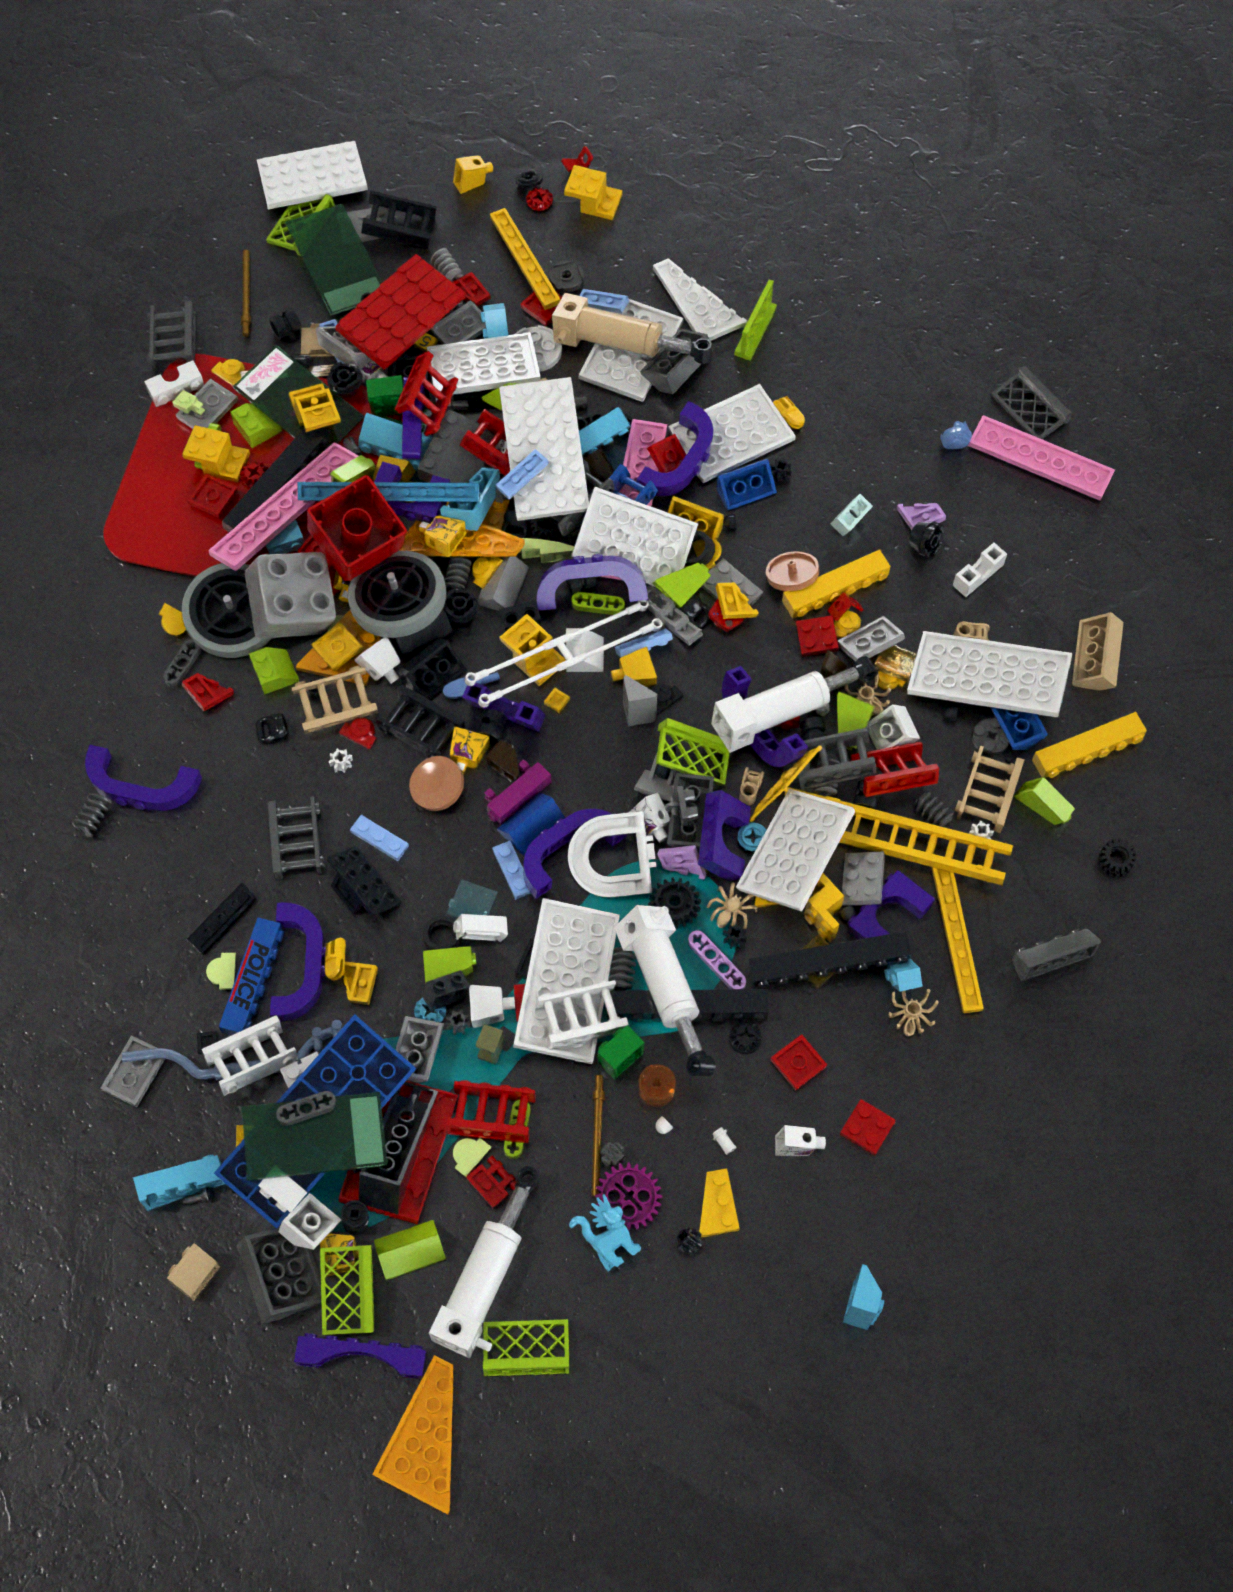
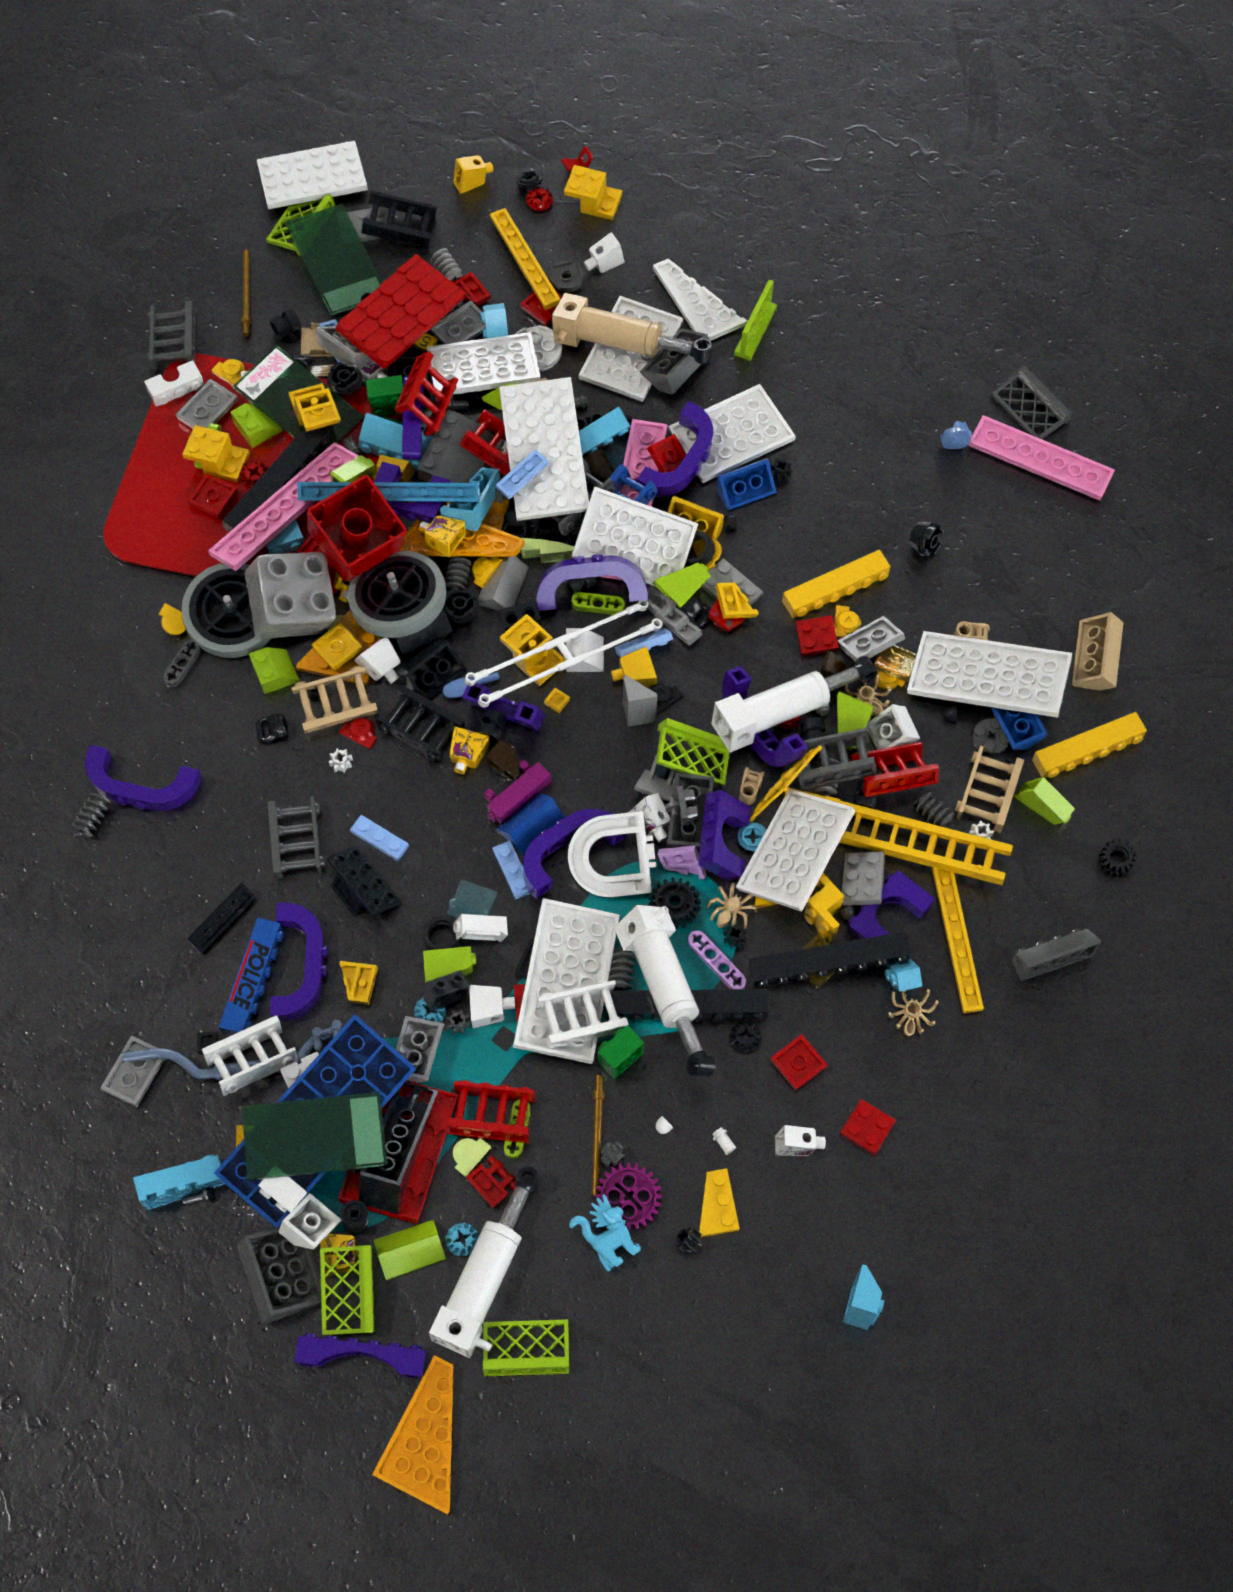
tan slope [167,1243,221,1301] -> none
yellowish green plate [172,390,205,415] -> none
red wing [182,673,234,712] -> none
yellowish green piece [206,953,236,990] -> none
dark grey beam [276,1091,336,1126] -> none
yellow arm [325,938,346,980] -> none
nougat piece [409,756,464,811] -> none
olive panel [476,1024,505,1065] -> none
light blue plate [579,289,629,314] -> none
clear orange wheel [638,1064,676,1107] -> none
piece [766,551,819,591] -> none
yellow arm [773,396,805,429] -> none
red bracket [828,592,864,621] -> none
light aqua brick [830,494,873,536] -> none
lavender wing [897,503,946,530] -> none
white arch [953,543,1007,597] -> none
none -> medium azure gear [445,1222,479,1256]
none -> white torso [584,232,625,273]

